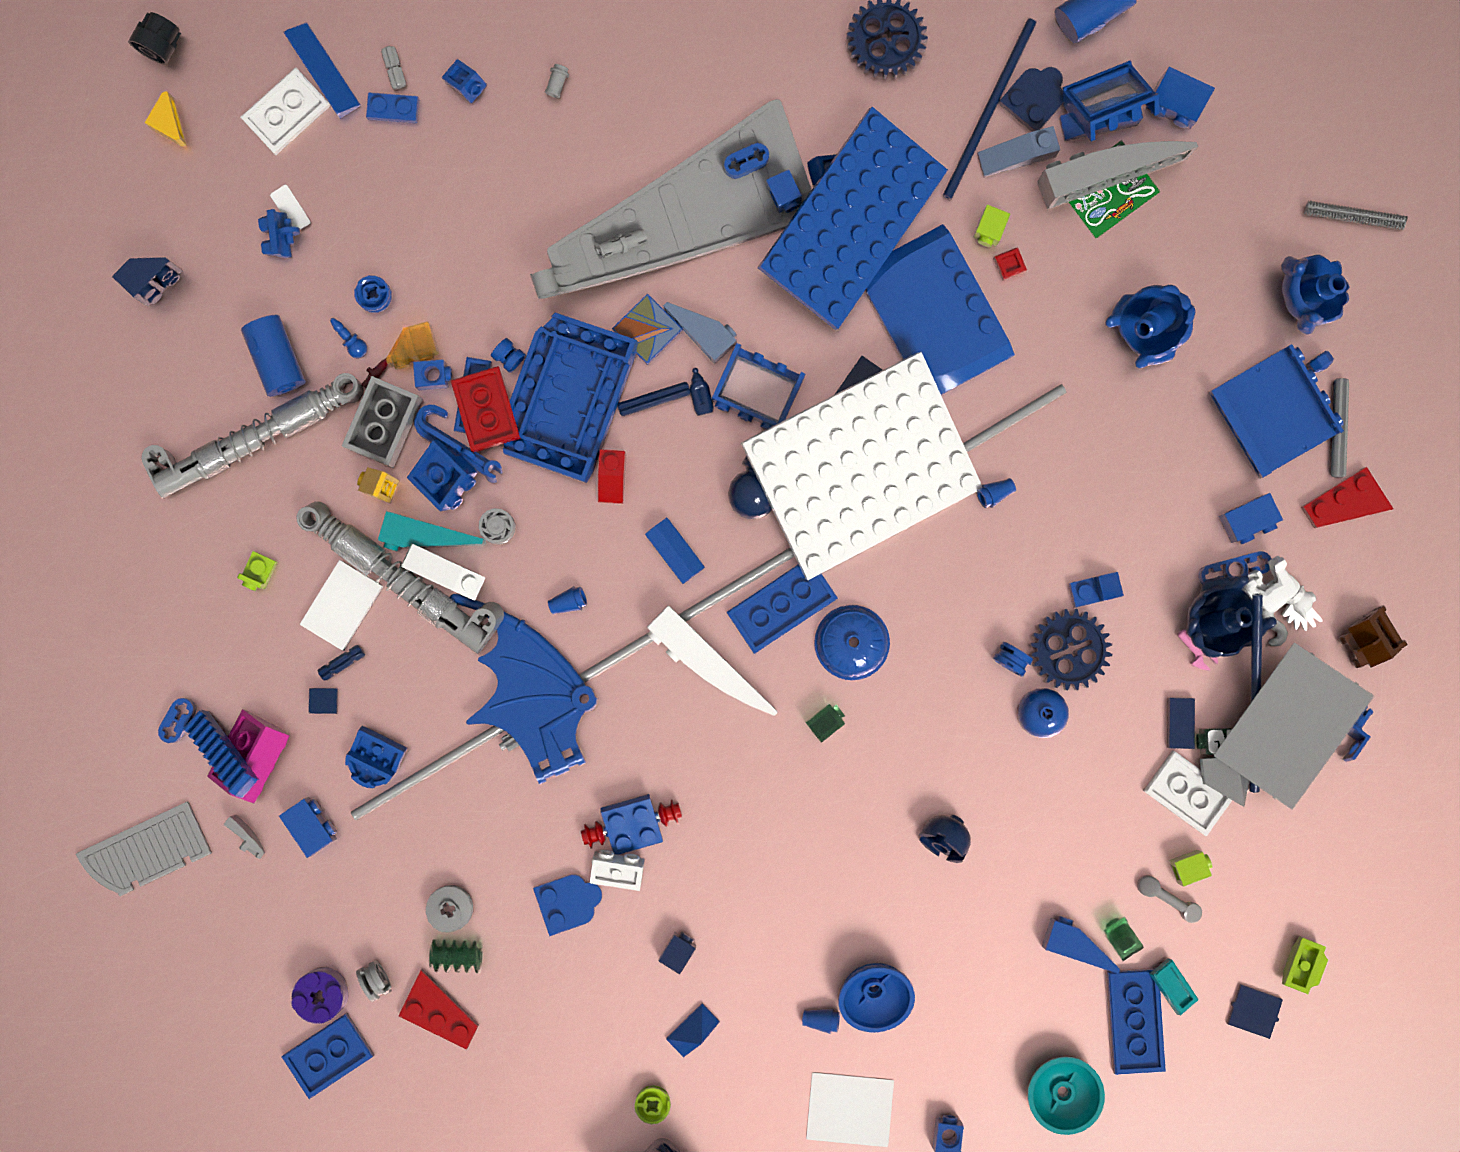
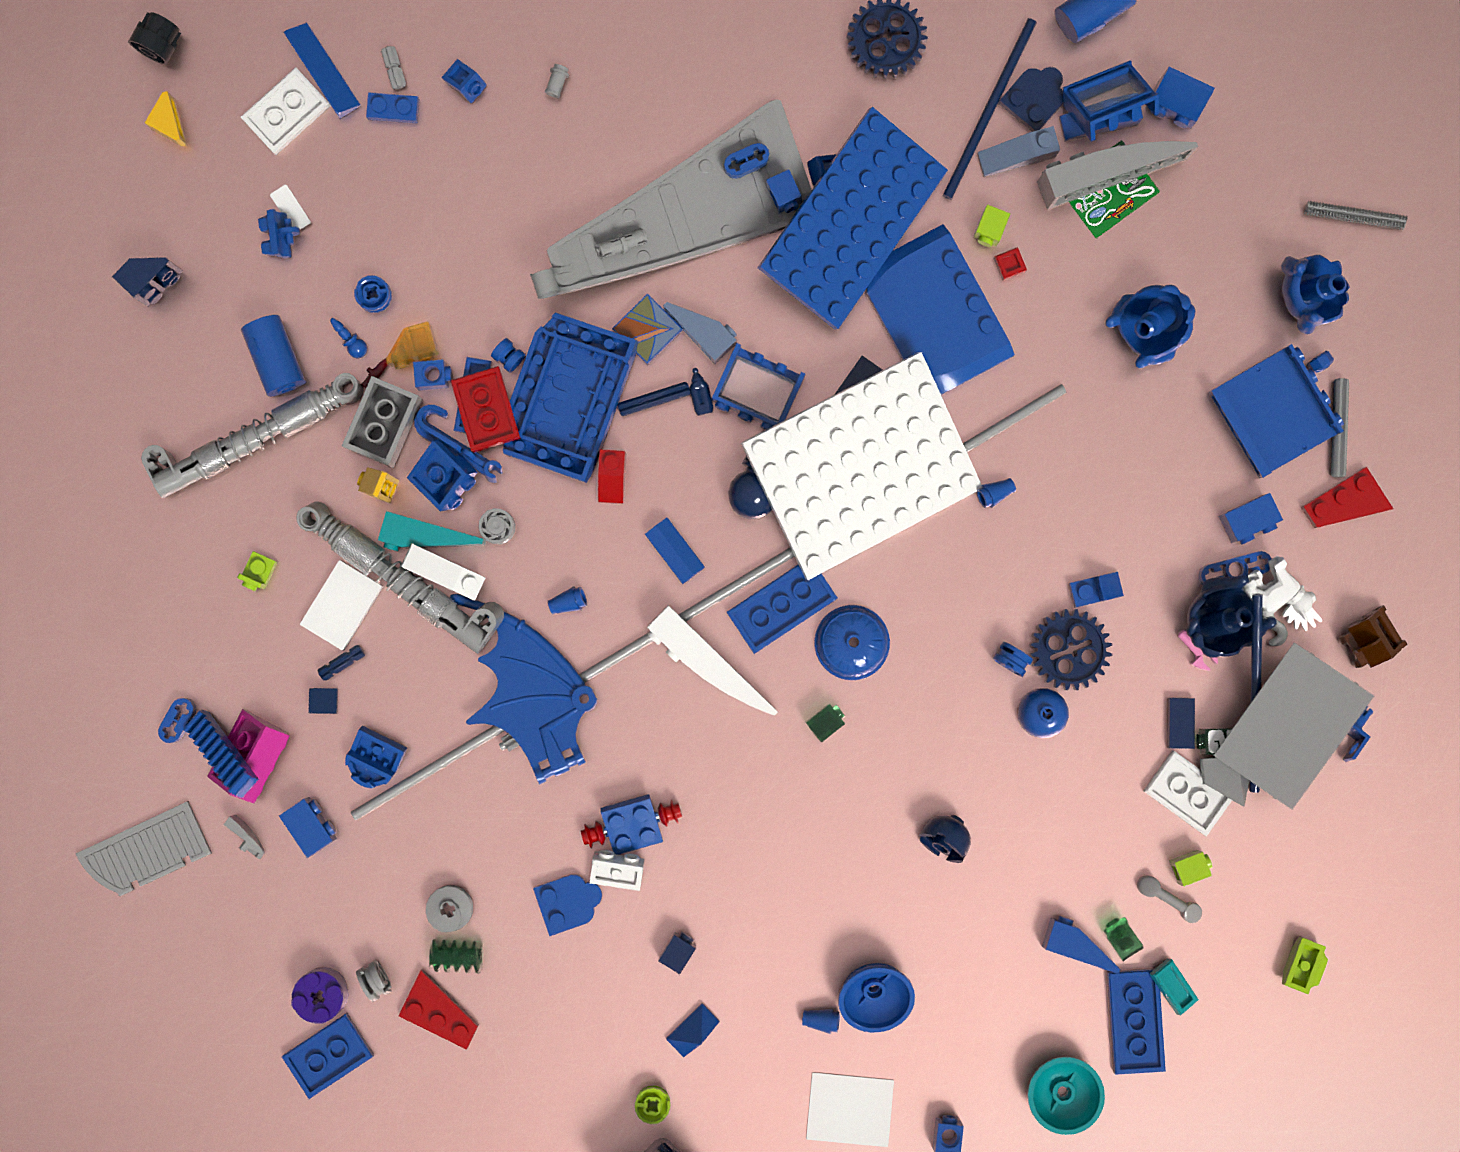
dark blue piece [1227,984,1283,1039] -> none

